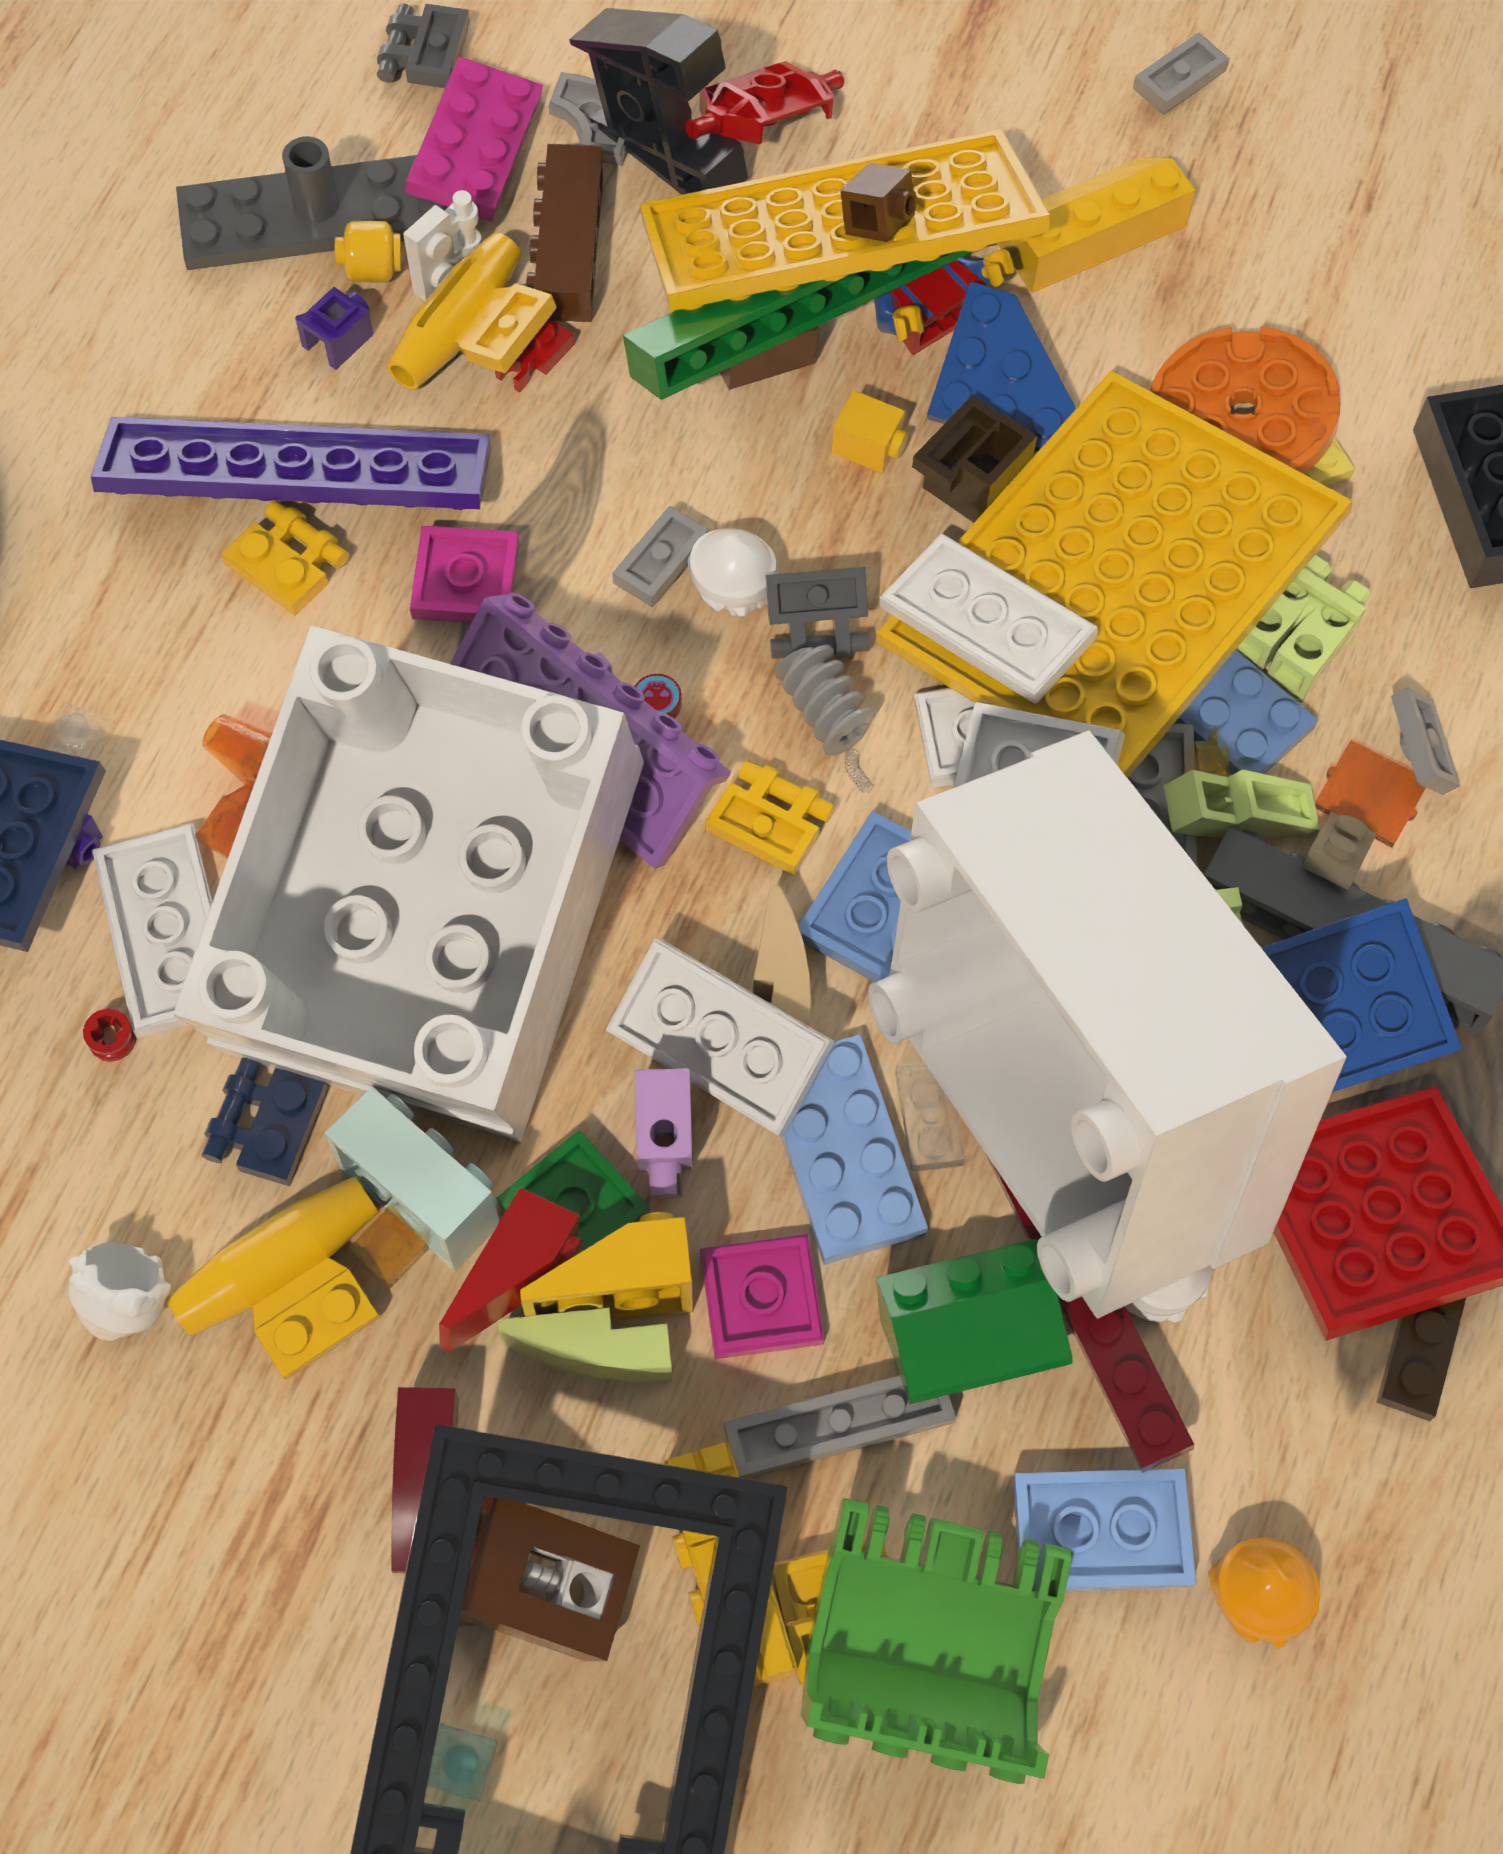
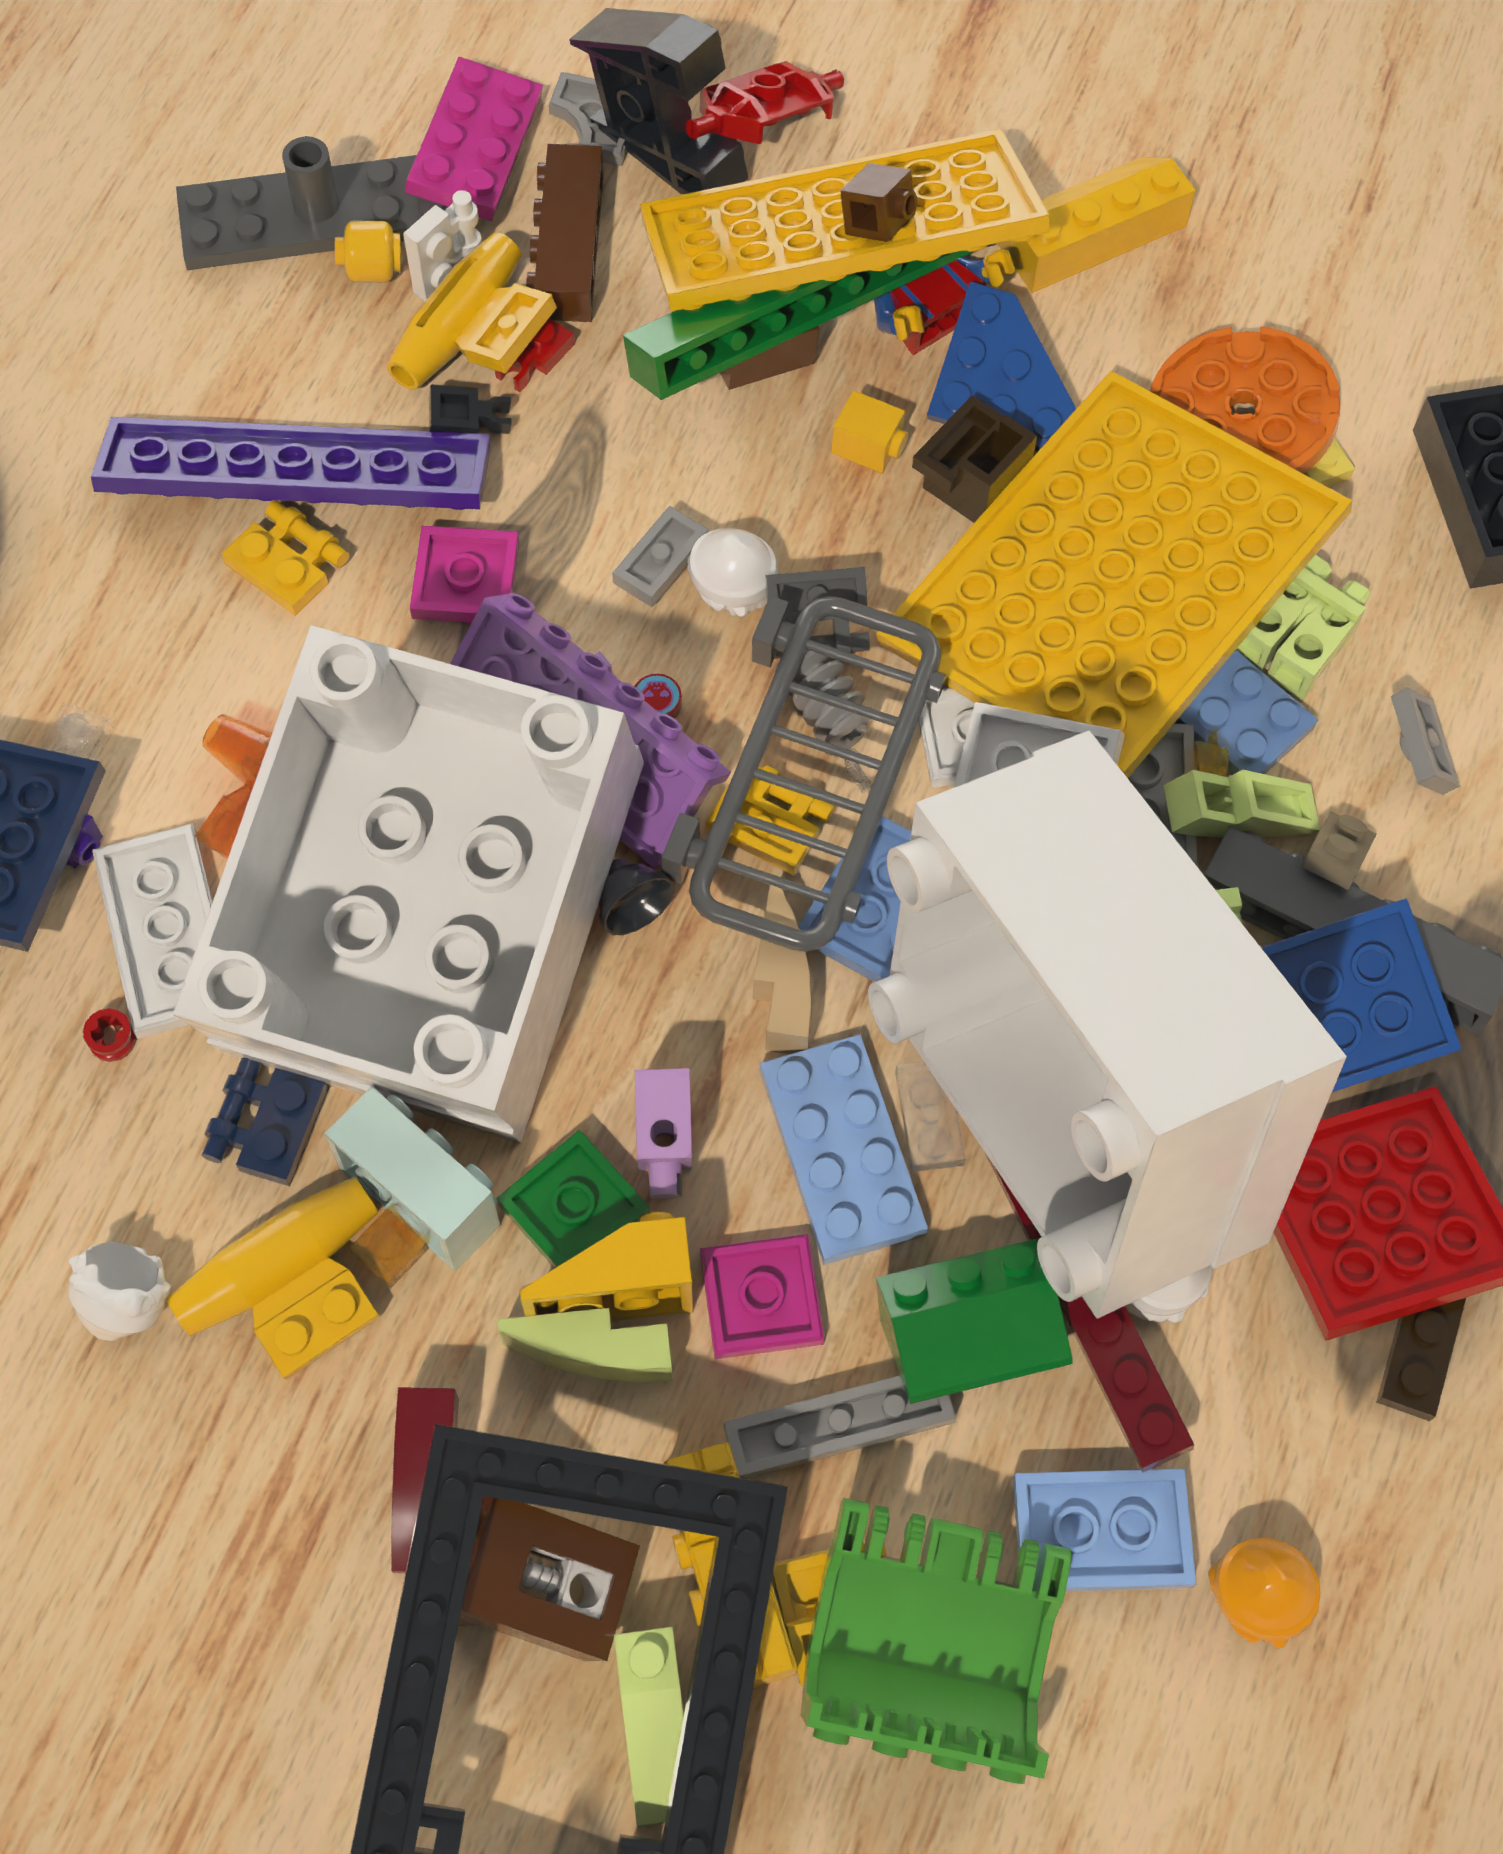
dark purple window [295,287,373,370] -> none
dark grey plate [377,3,470,88] -> none
clear light blue plate [427,1723,499,1802] -> none
red slope [439,1188,583,1353] -> none
white tile [606,938,835,1136] -> none
white tile [879,533,1098,705] -> none
light grey plate [1133,32,1229,114] -> none
clear orange piece [1315,740,1426,848] -> none
none -> black plate [429,384,512,434]
none -> black piece [599,855,675,935]
none -> yellowish green slope [614,1627,684,1827]
none -> dark grey bar [661,596,947,952]

